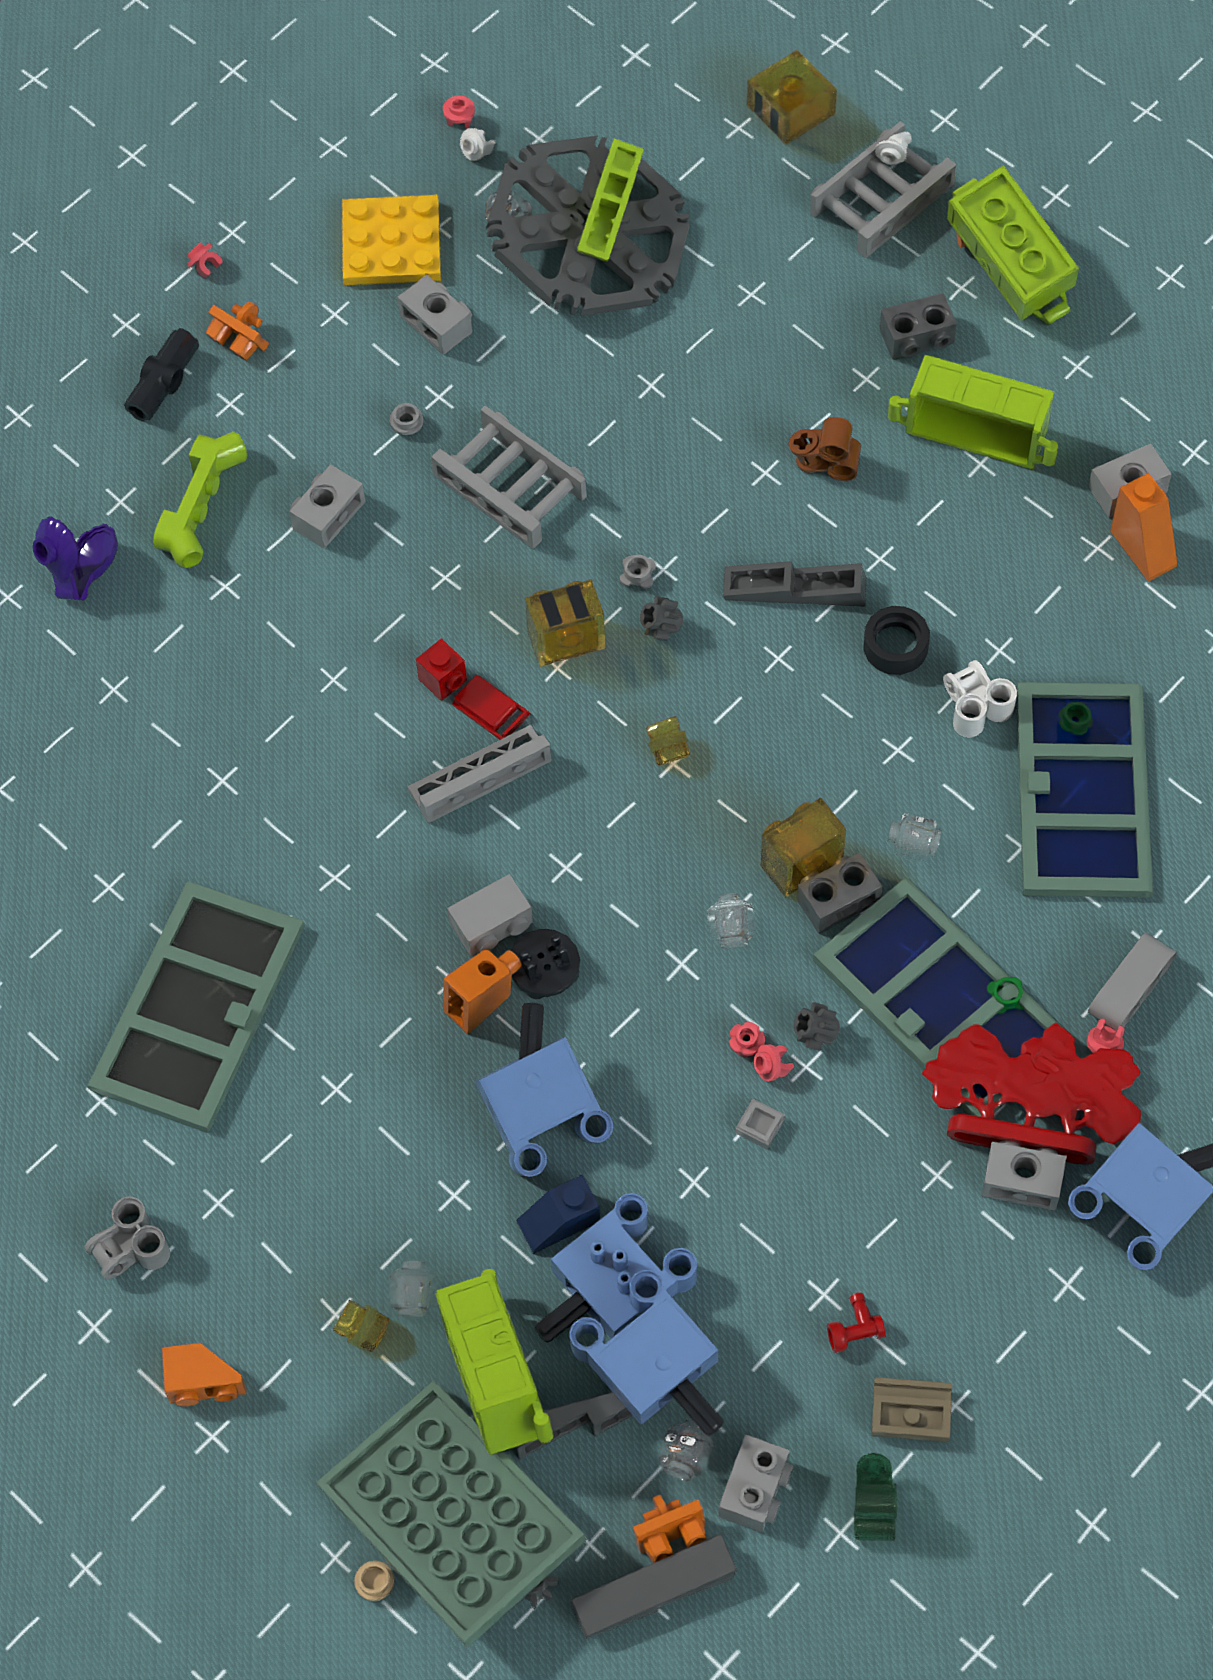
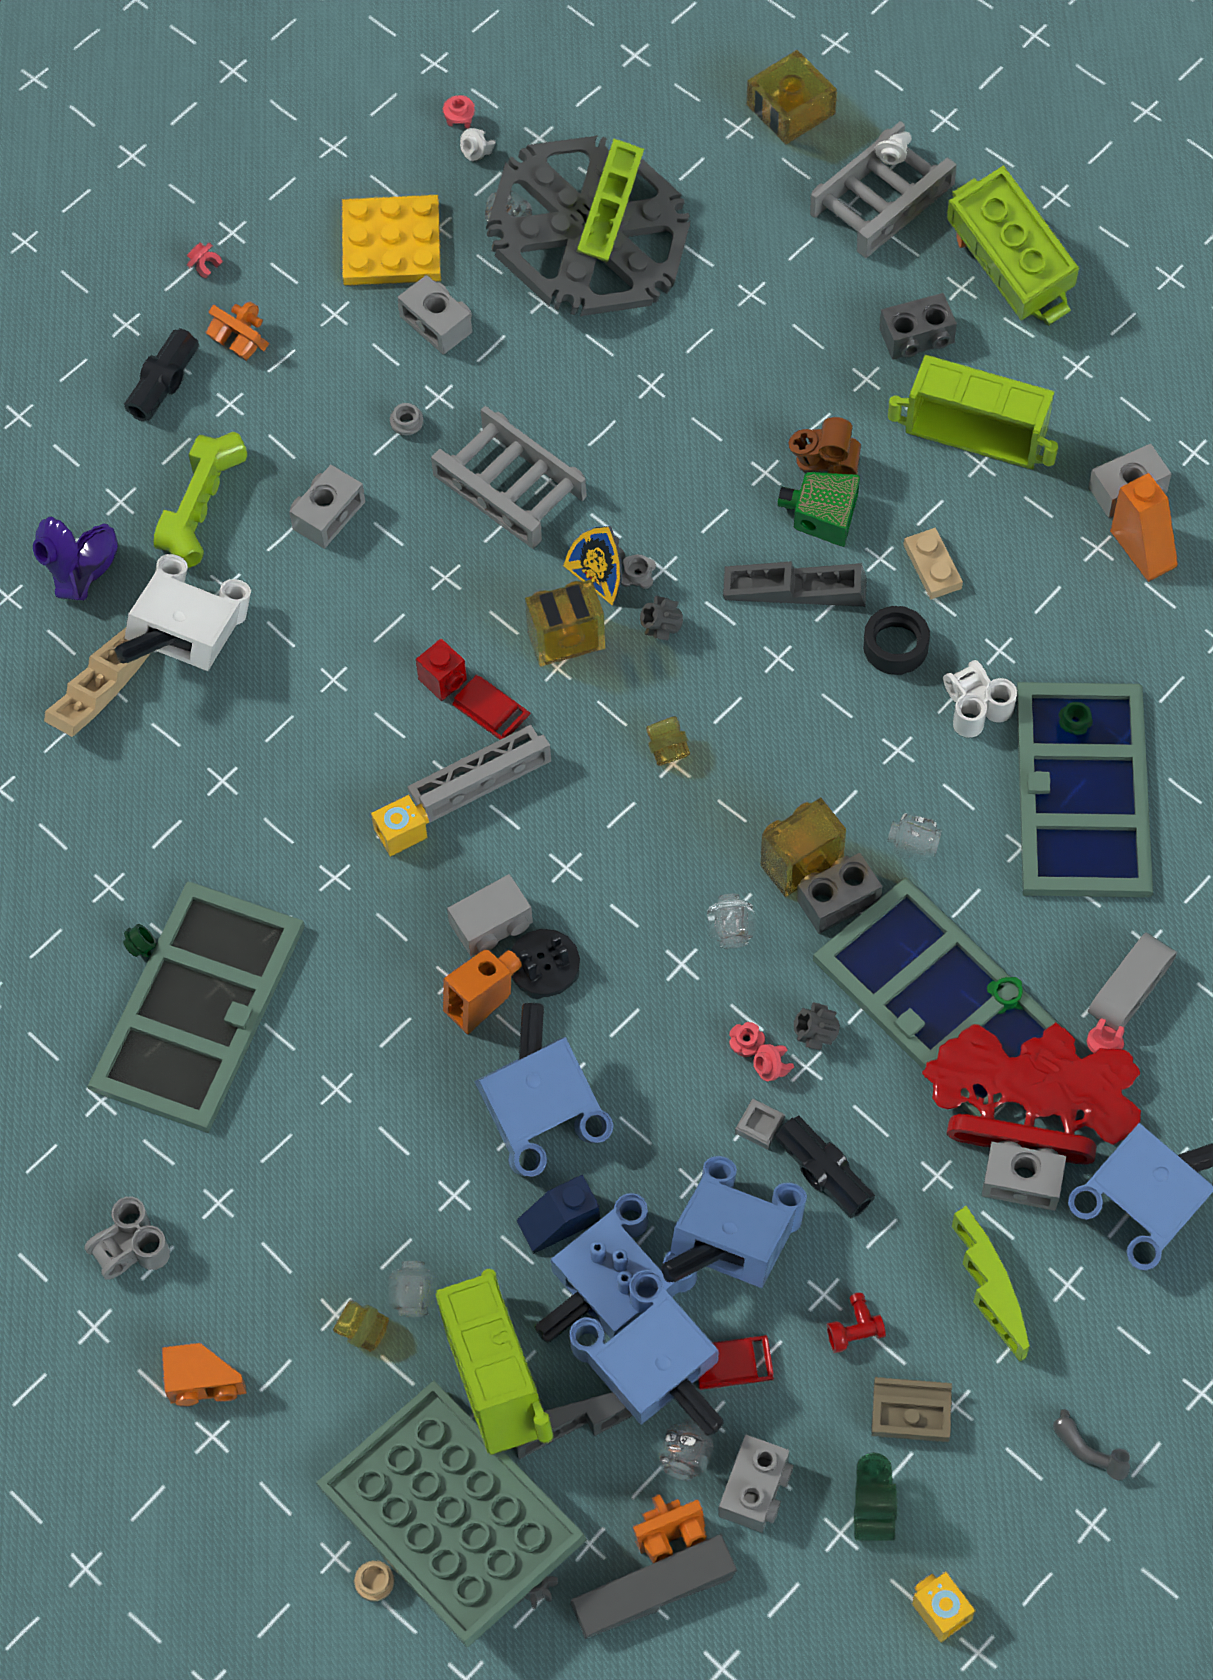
none -> tan slope [44,628,150,737]
none -> white piece [115,554,251,671]
none -> dark green plate [123,924,157,958]
none -> yellow brick [371,795,429,857]
none -> shield [563,526,625,606]
none -> medium blue piece [661,1156,807,1288]
none -> red piece [698,1335,774,1390]
none -> black piece [775,1116,875,1219]
none -> green torso [777,472,860,547]
none -> tan plate [904,528,963,600]
none -> yellow brick [912,1572,975,1643]
none -> lime slope [951,1206,1030,1362]
none -> flat silver piece [1053,1409,1130,1480]

